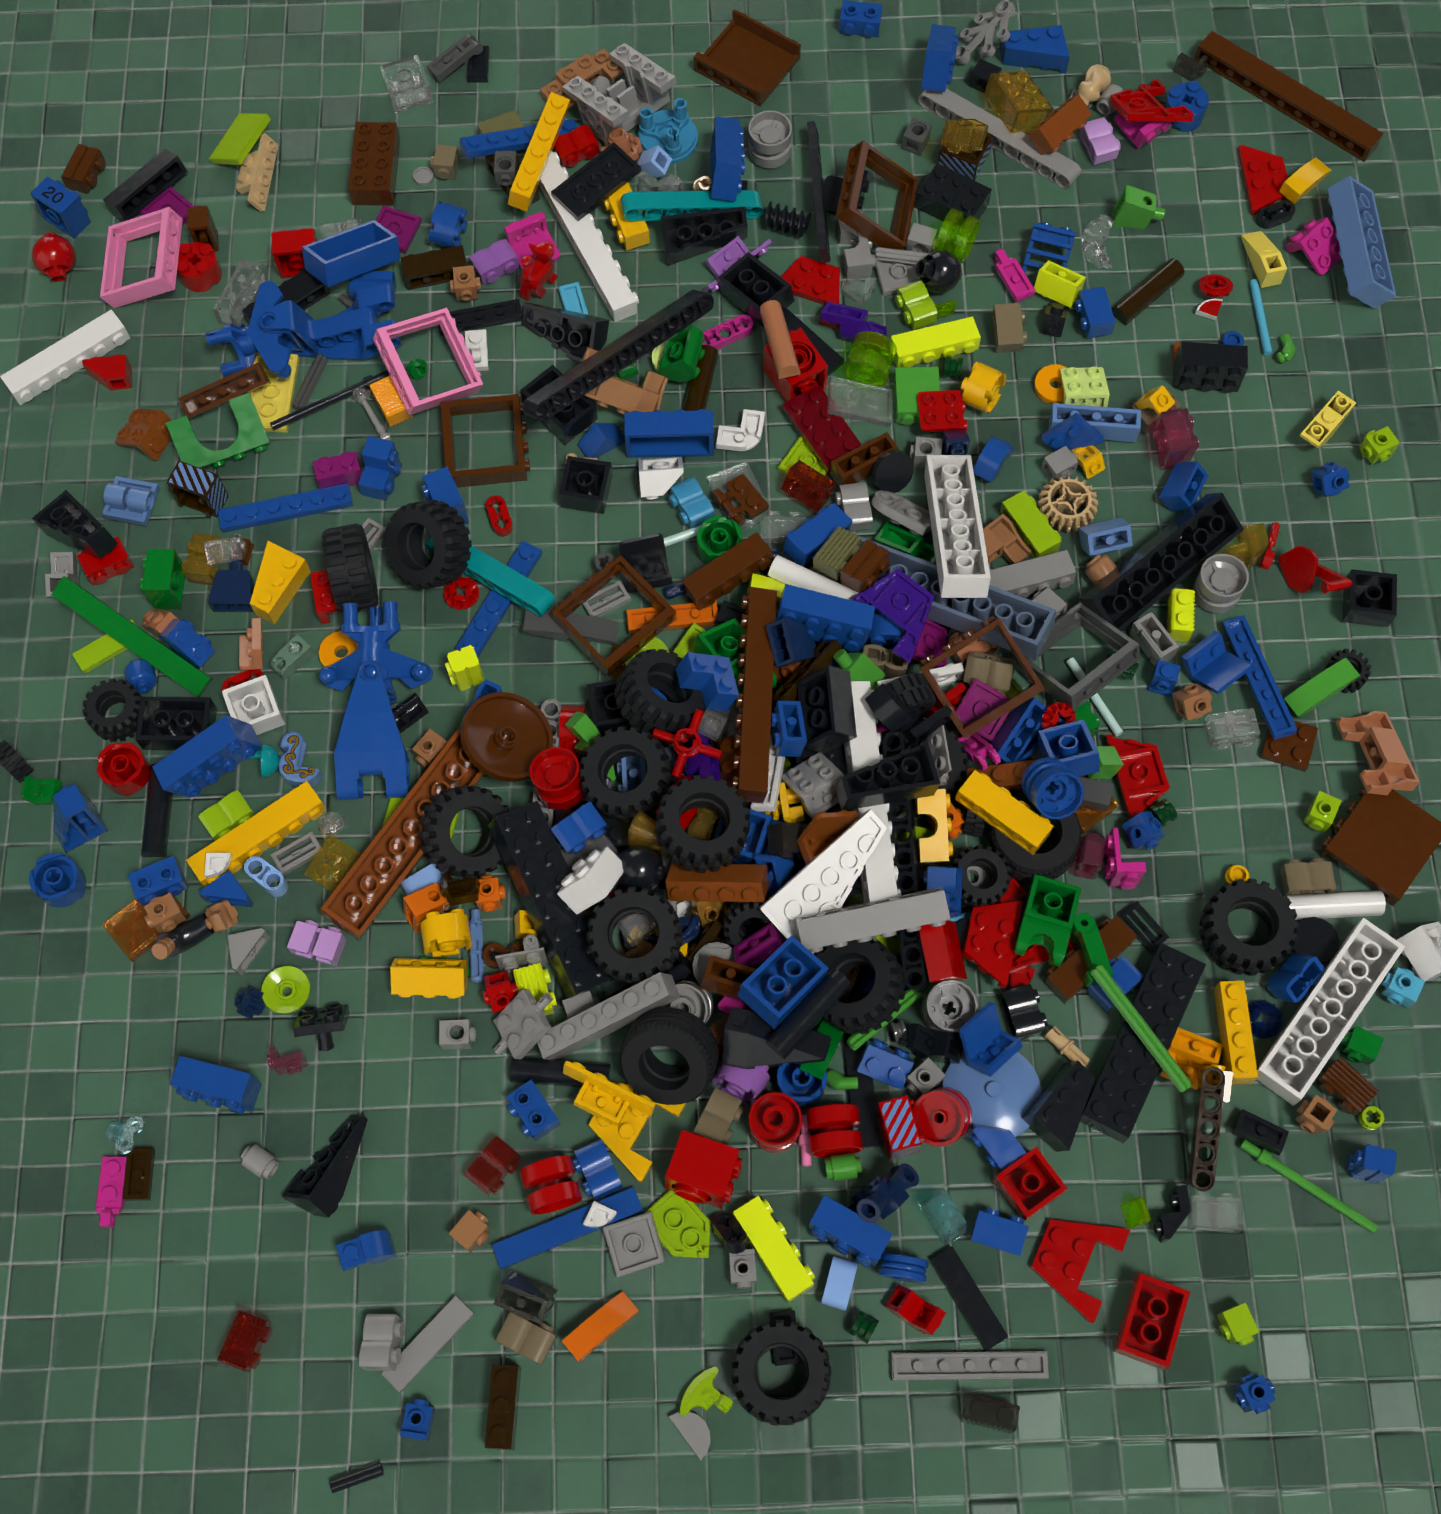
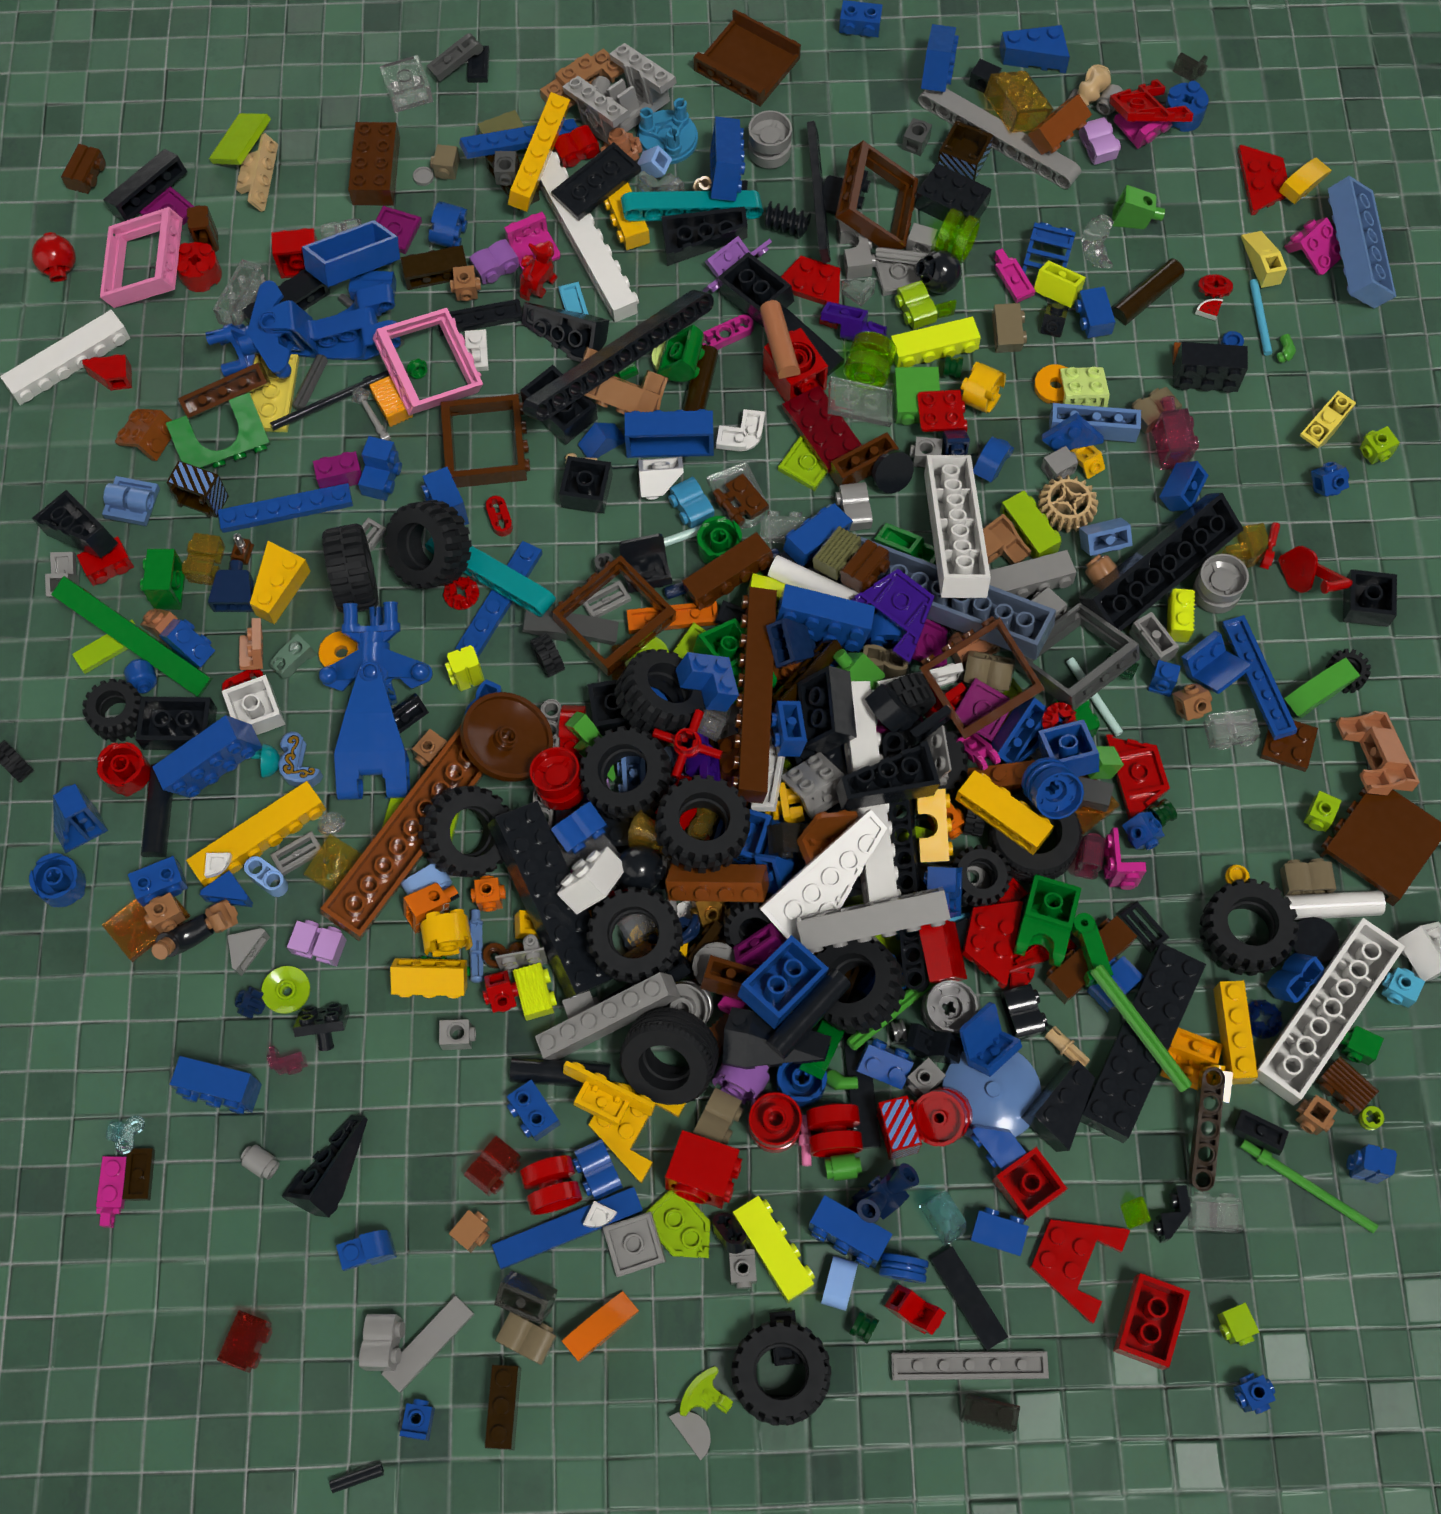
green bracket [20,776,62,806] -> none
blue brick [30,176,91,239] -> none
lime brick [198,790,255,841] -> none
clear panel [204,537,243,565] -> none
red bracket [310,570,338,624] -> none
dark brown bracket [440,873,480,906] -> none
light grey plate [493,989,553,1059] -> none
clear red brick [781,460,836,512] -> none
light grey plate [872,491,932,536] -> none
clear yellow piece [940,119,989,154] -> none
light grey plant [955,0,1016,65] -> none
yellow bracket [1135,385,1175,416] -> none
reddish brown brick [1194,31,1384,162] -> none
black beam [1256,200,1296,229] -> none
none -> black tyre [530,633,565,678]

